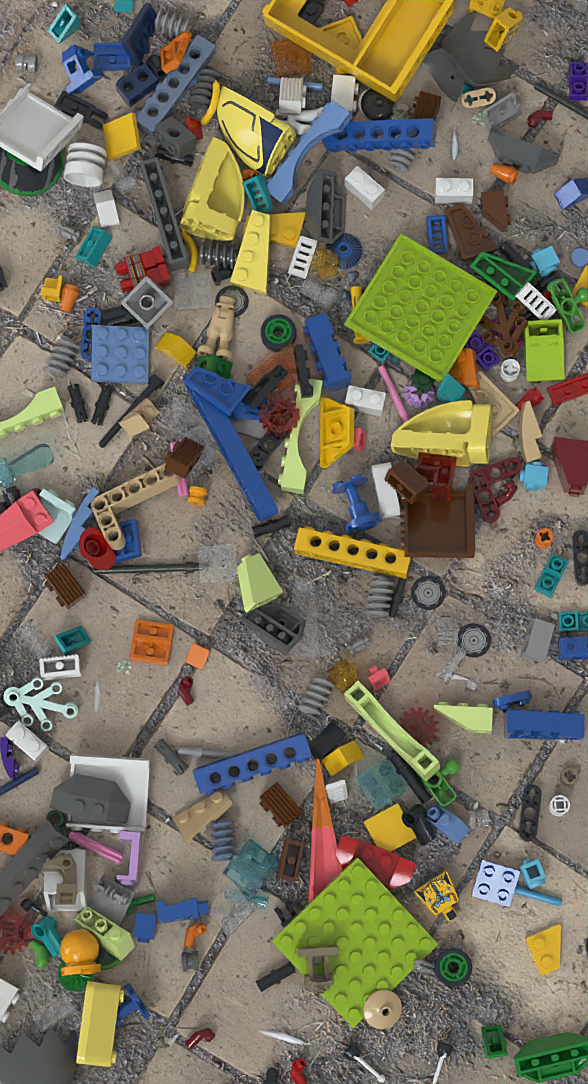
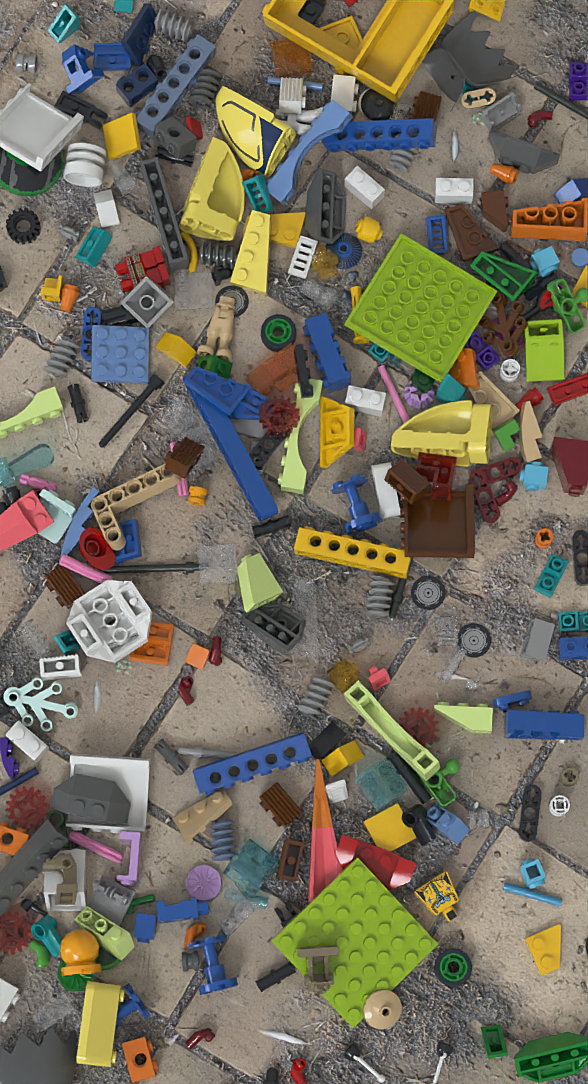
black pin [91,386,113,426] -> none
tan slope [118,398,160,437] -> none
orange wing [160,30,192,74] -> none
yellow piece [201,81,220,125] -> none
black hinge [242,364,288,410] -> none
light grey piece [414,959,434,974] -> none
hinge [472,860,520,907] -> none
yellow torso [484,7,523,52] -> none
white slope [516,282,557,320] -> none
none -> clear red gear [5,786,49,829]
none -> black tyre [6,208,41,244]
none -> bright pink axle [20,473,57,492]
none -> bright pink axle [59,554,113,584]
none -> white piece [66,580,153,663]
none -> orange brick [122,1037,159,1083]
none -> lavender wheel [186,865,221,901]
none -> blue piece [188,934,238,995]
none -> dark red arm [209,636,222,666]
none -> yellow head [354,216,383,244]
none -> bright green piece [492,418,520,452]
none -> orange wedge [511,198,588,241]

